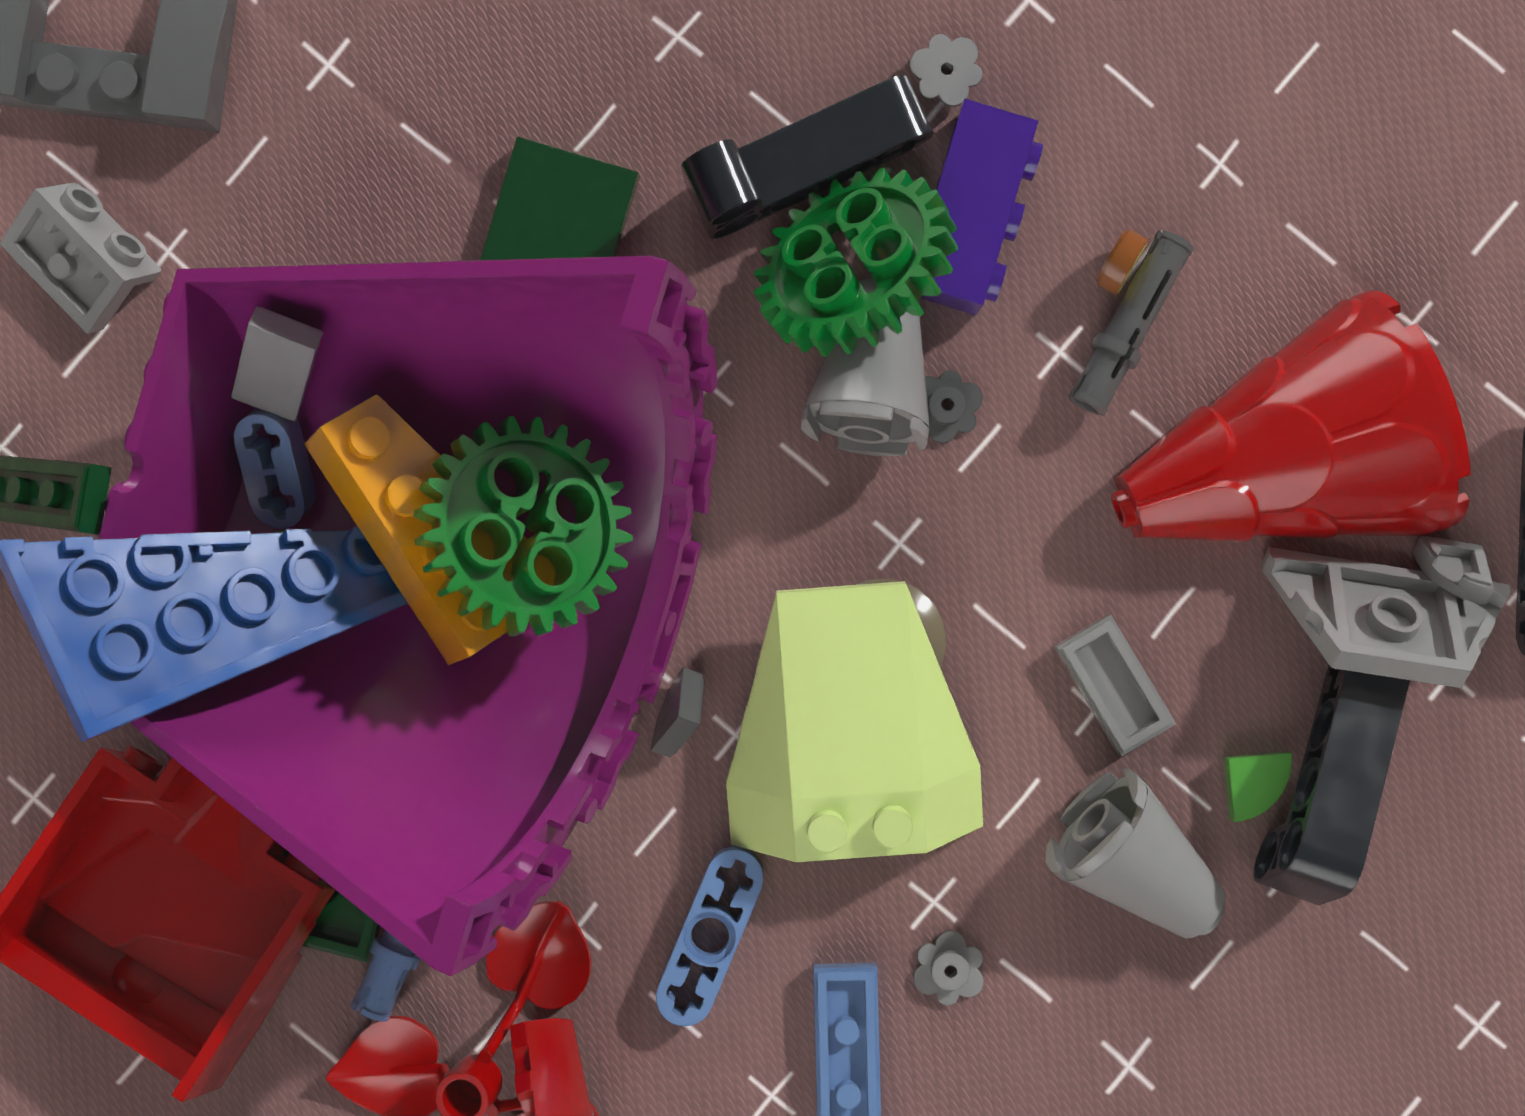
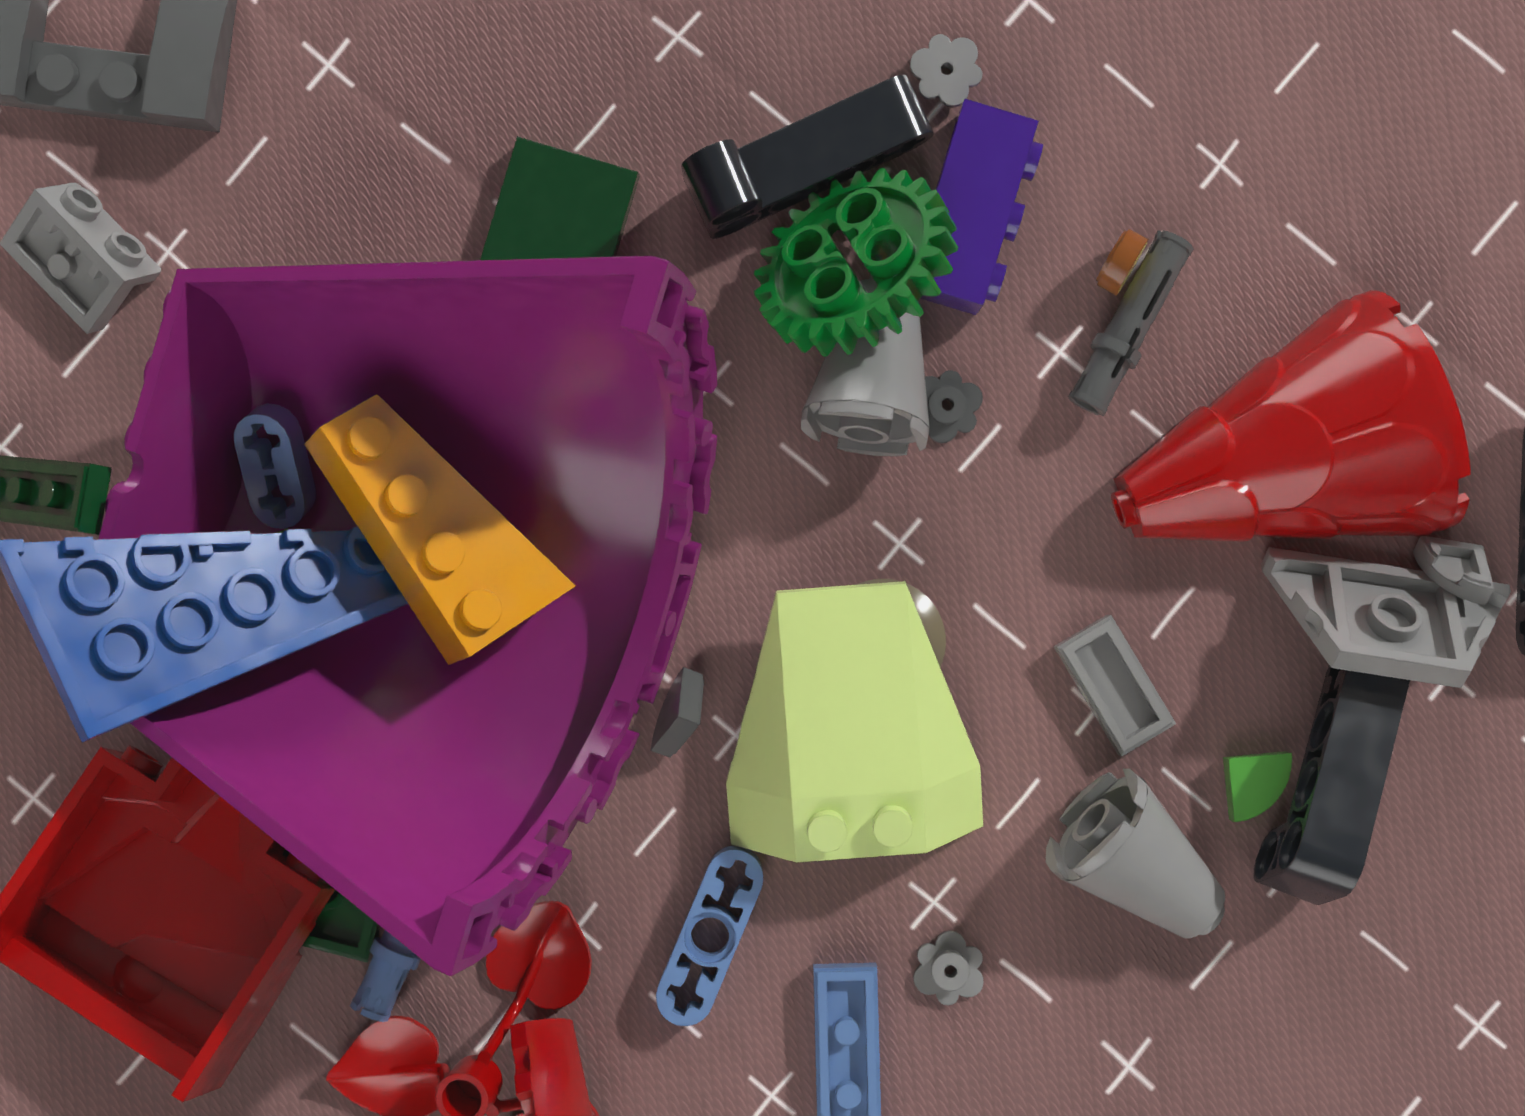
light grey tile [231,306,323,422] -> none
green gear [414,416,633,636] -> none

